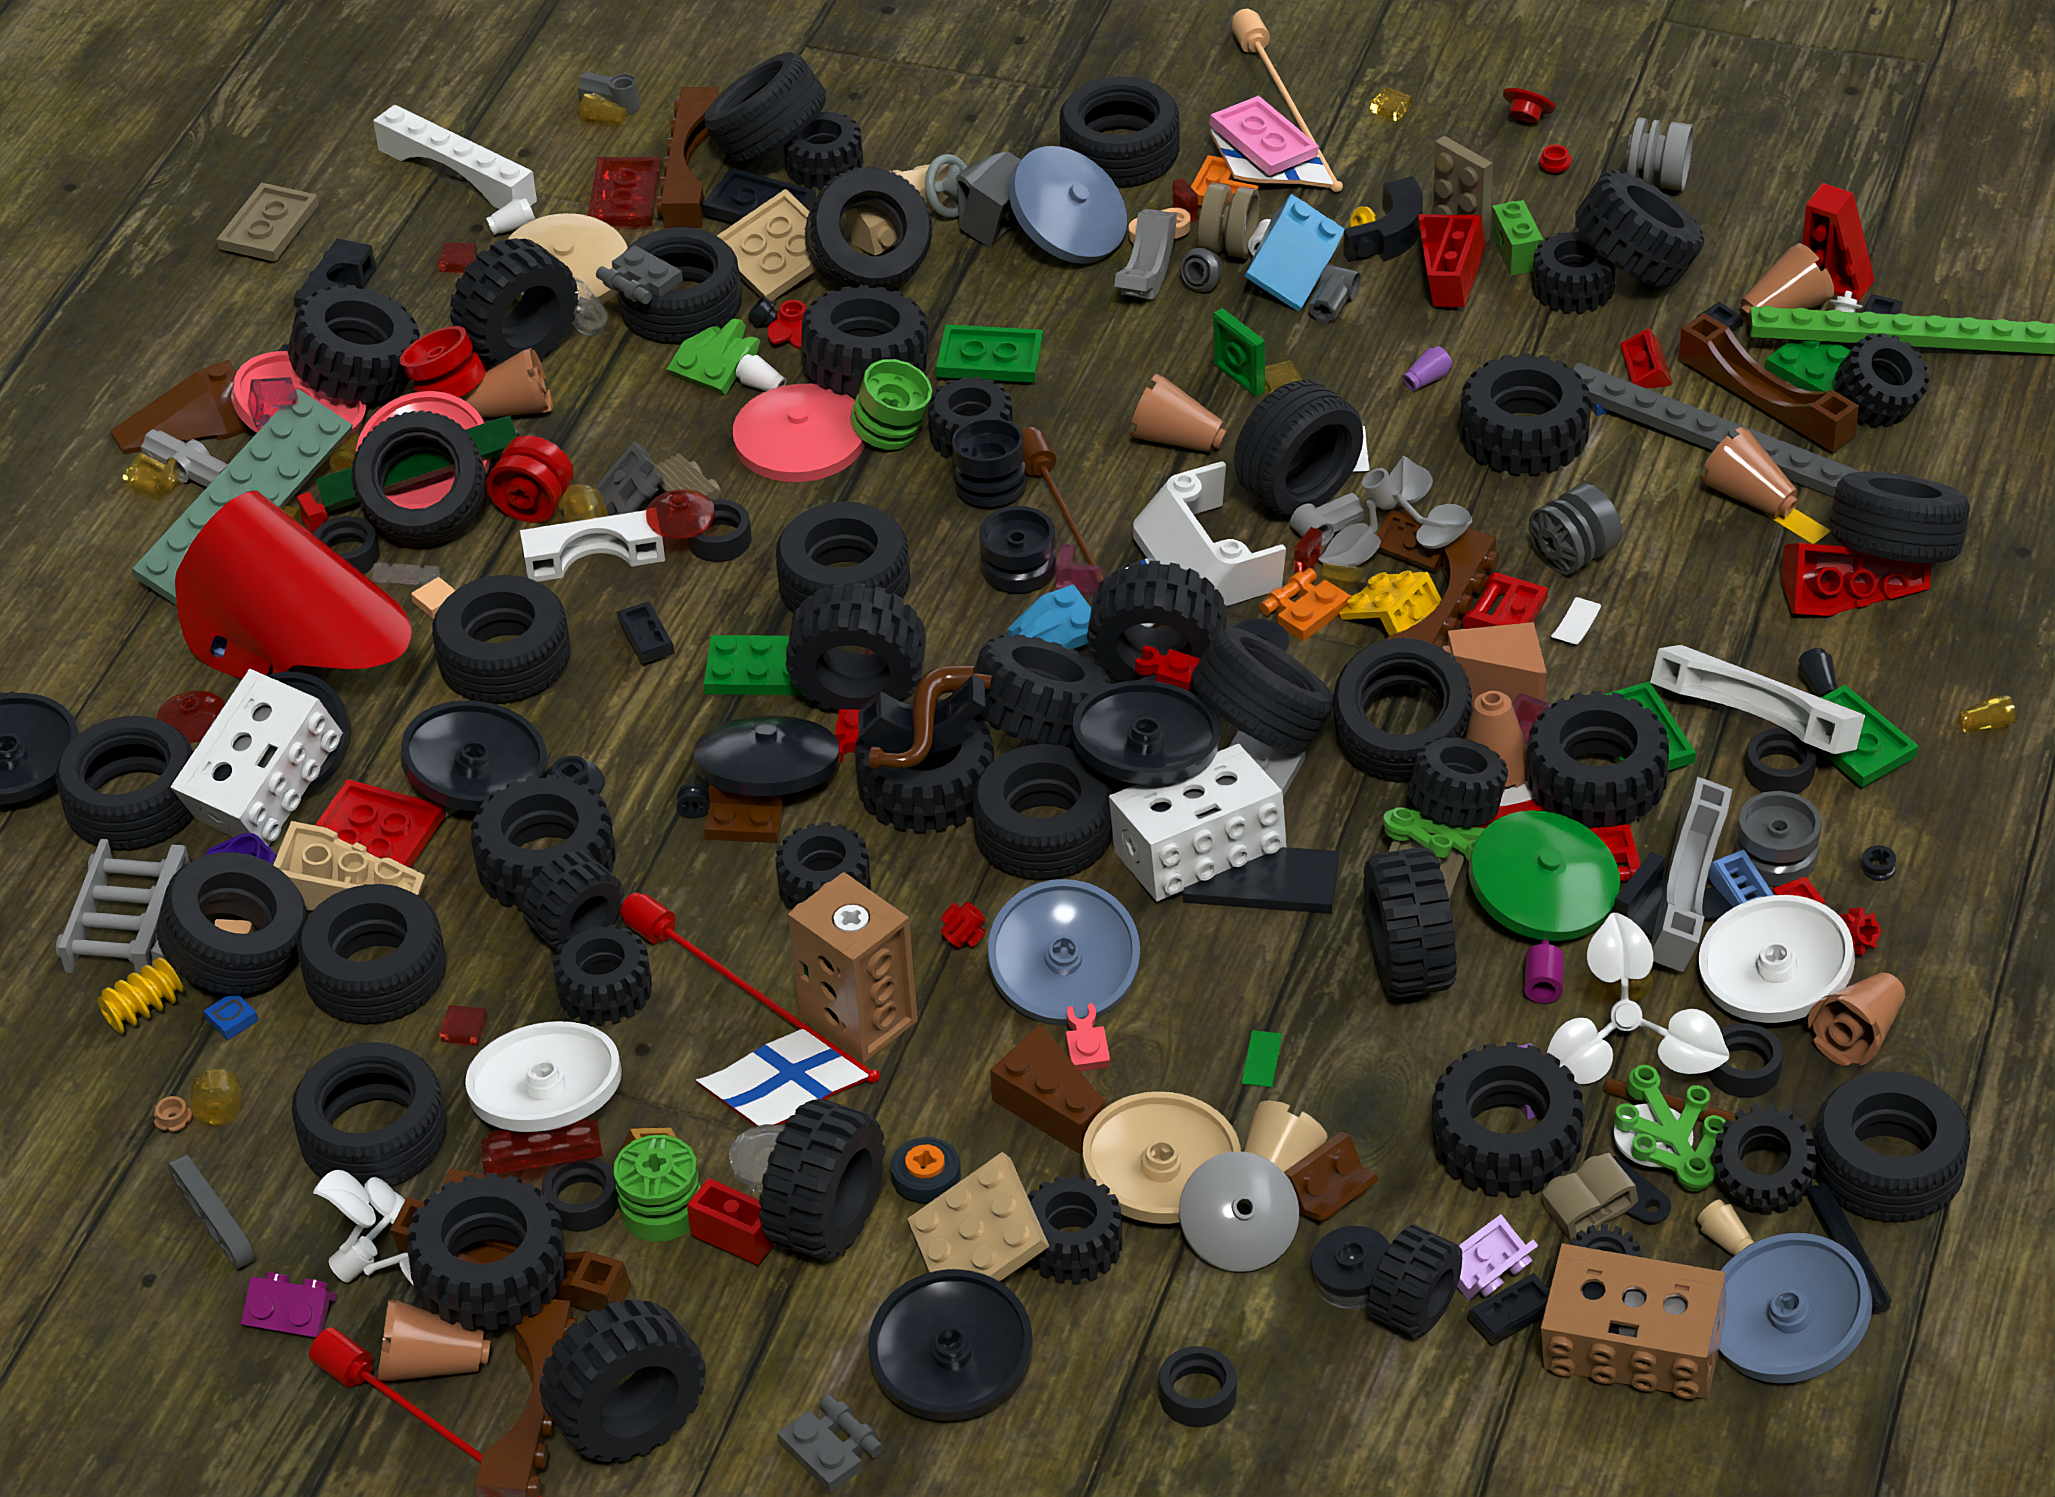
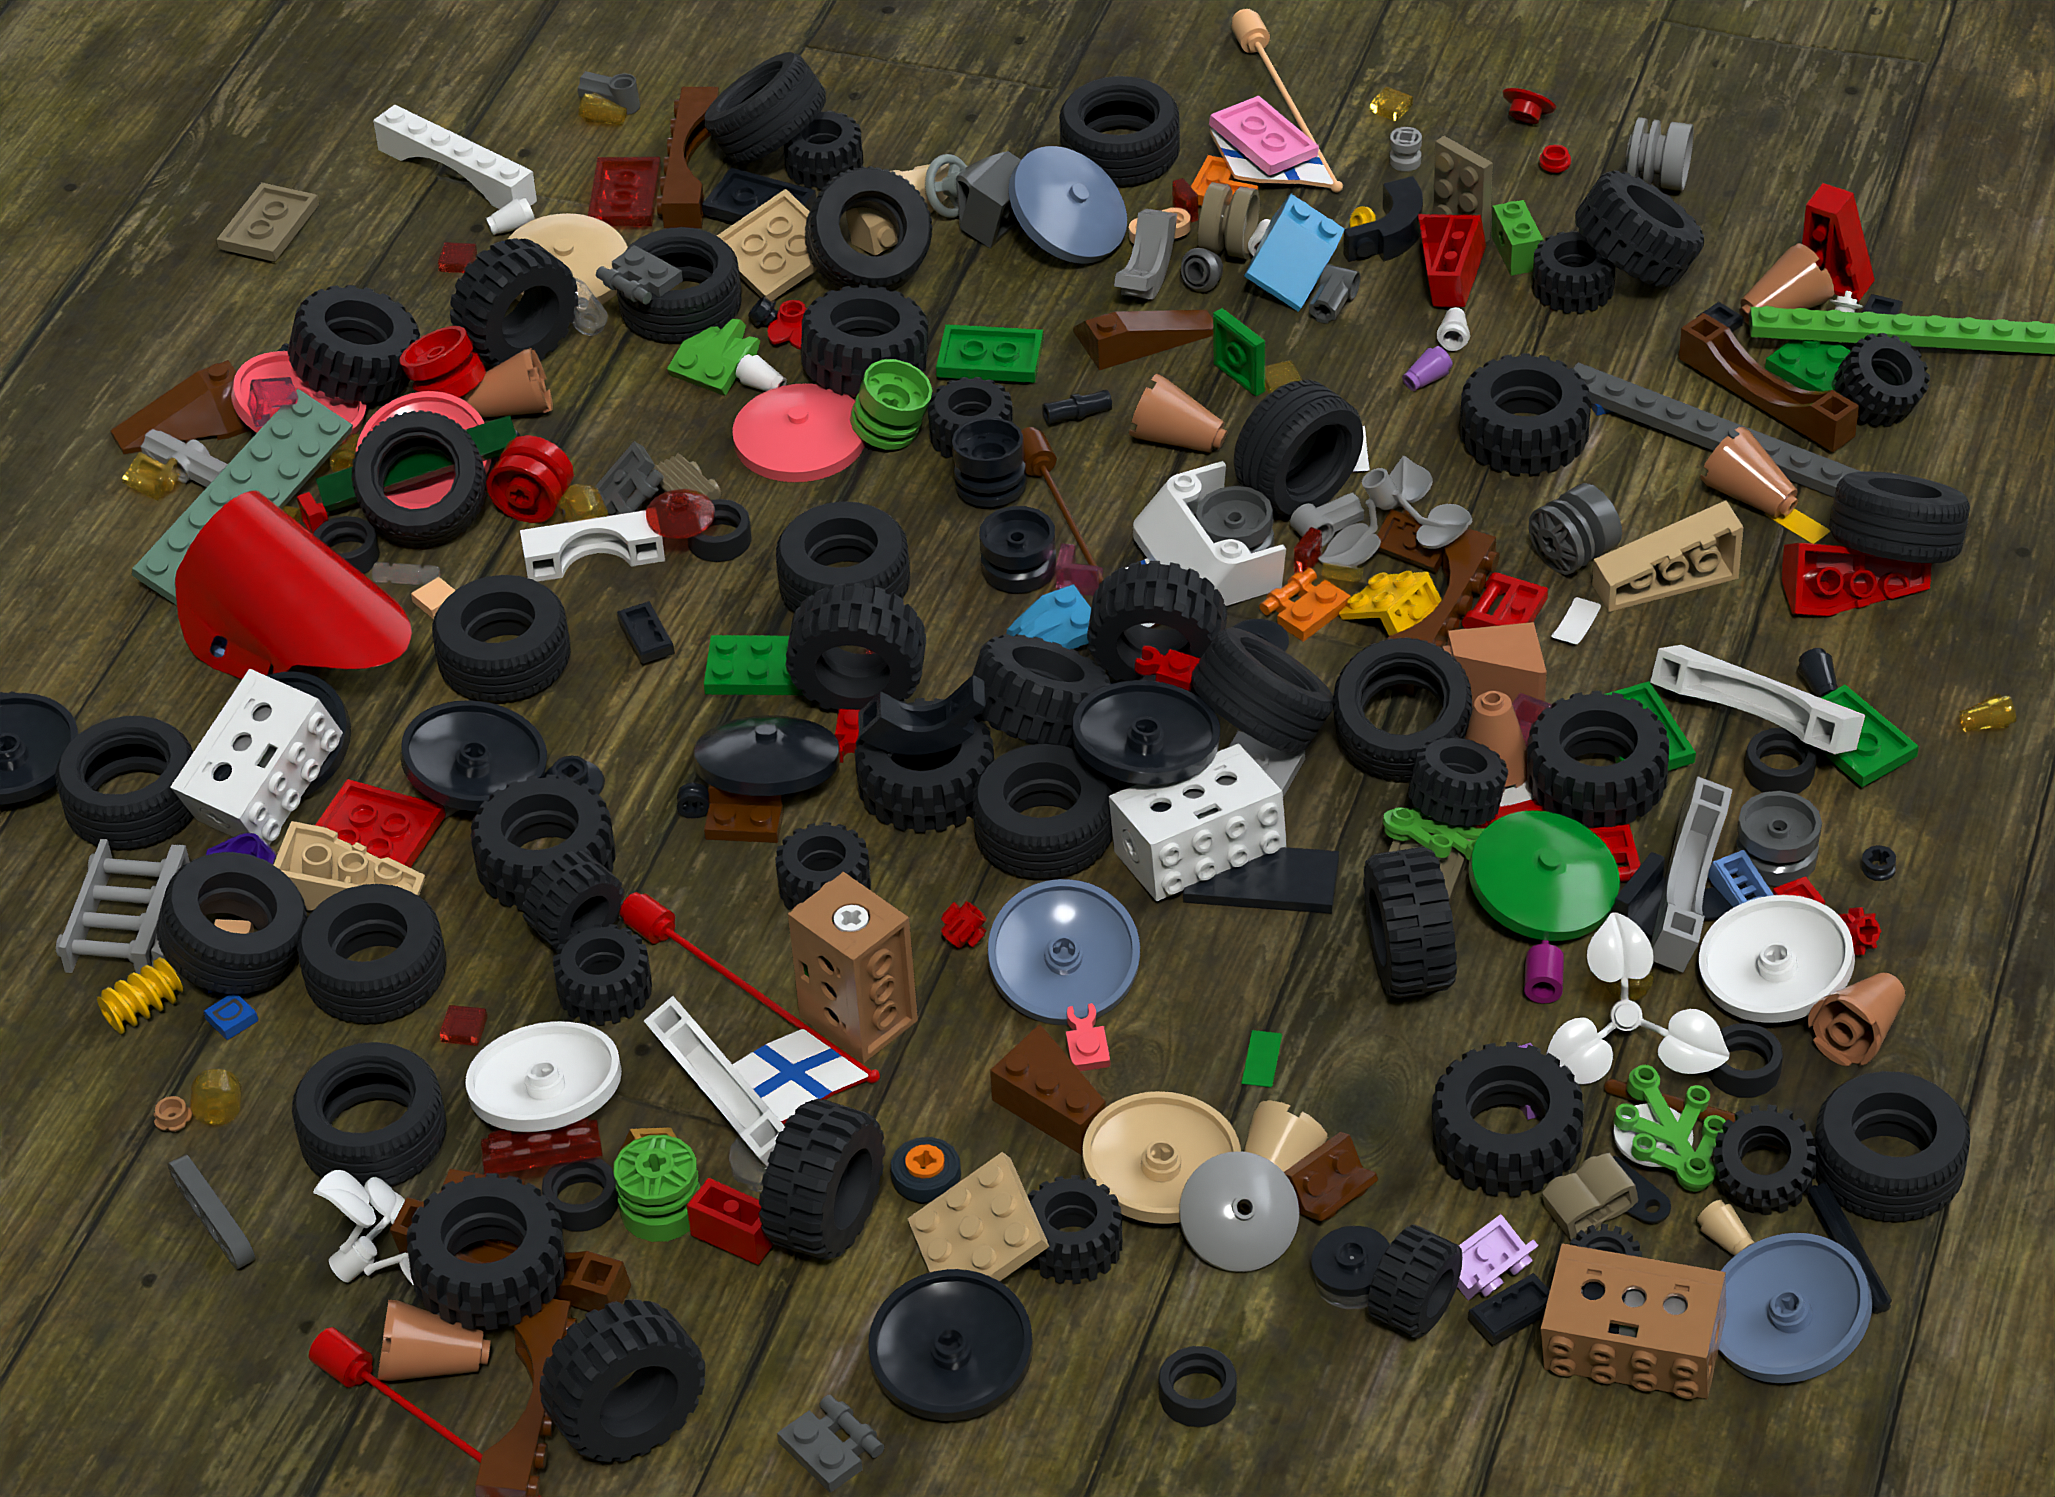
clear red dish [156,690,225,743] -> none
magenta bracket [240,1272,338,1338] -> none
black arch [294,238,376,308] -> none
reddish brown animal [868,665,993,770] -> none
red slope [1620,328,1673,389] -> none
none -> white arch [644,996,785,1167]
none -> black pin [1042,390,1112,425]
none -> reddish brown wedge [1073,310,1213,371]
none -> dark grey wheel [1196,486,1275,554]
none -> light grey wheel [1390,127,1422,171]
none -> white cone [1437,307,1470,351]
none -> tan wedge [1592,500,1743,612]

